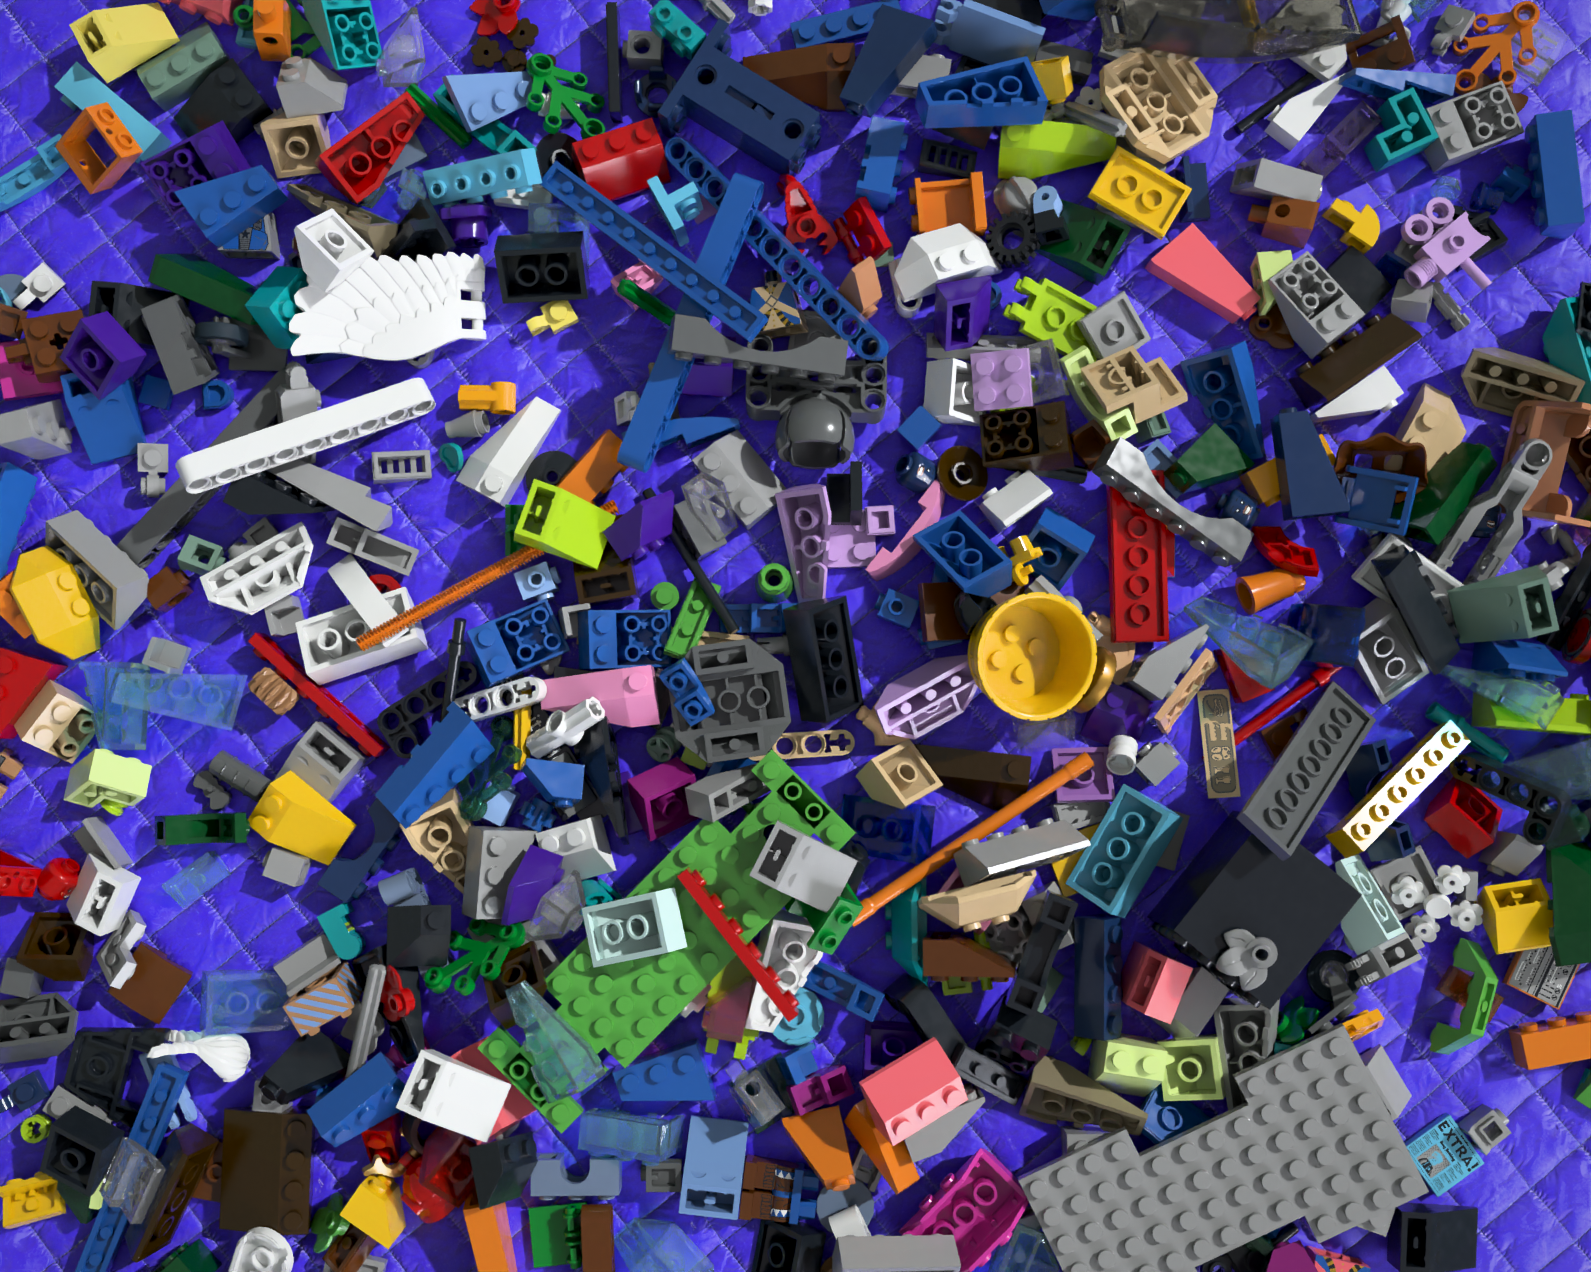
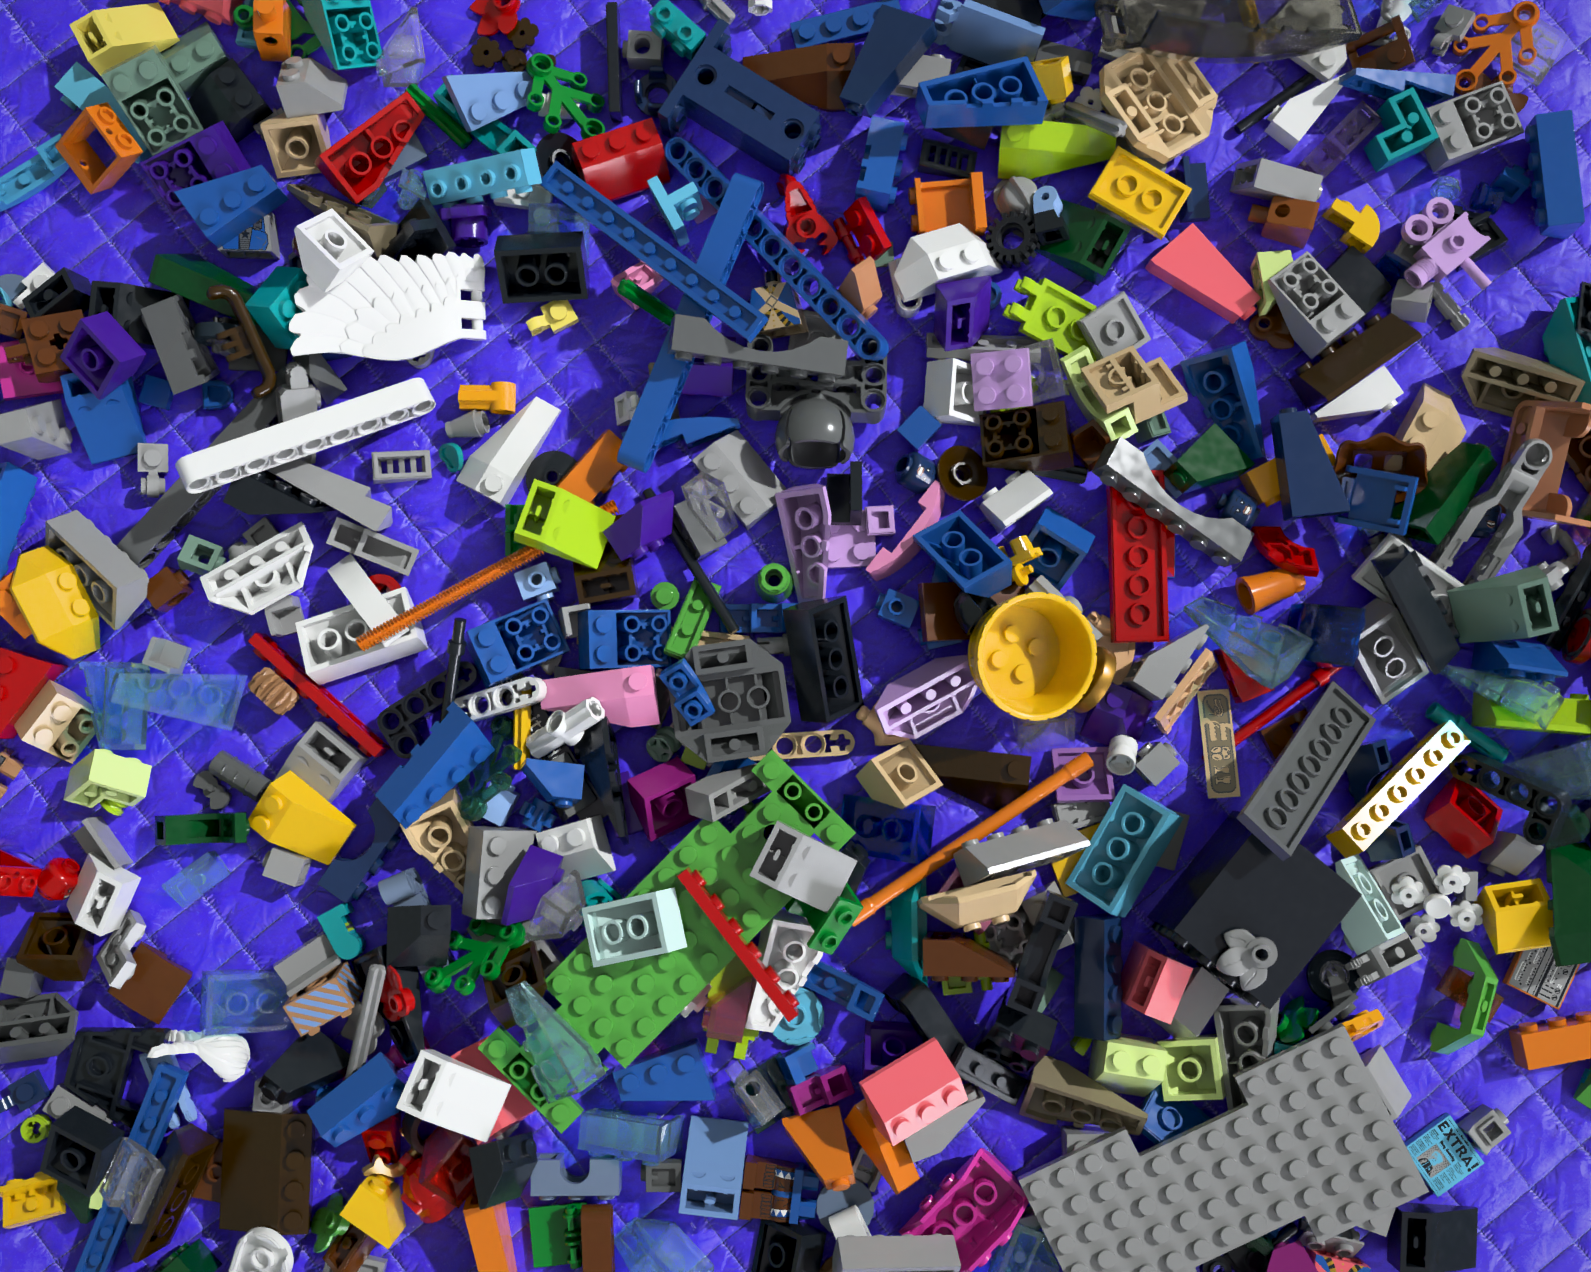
none -> black slope [22,267,91,318]
none -> sand green slope [101,45,204,156]
none -> dark brown piece [206,284,276,399]
none -> dark grey slope [292,353,347,405]
none -> light grey hinge [1296,1218,1364,1258]

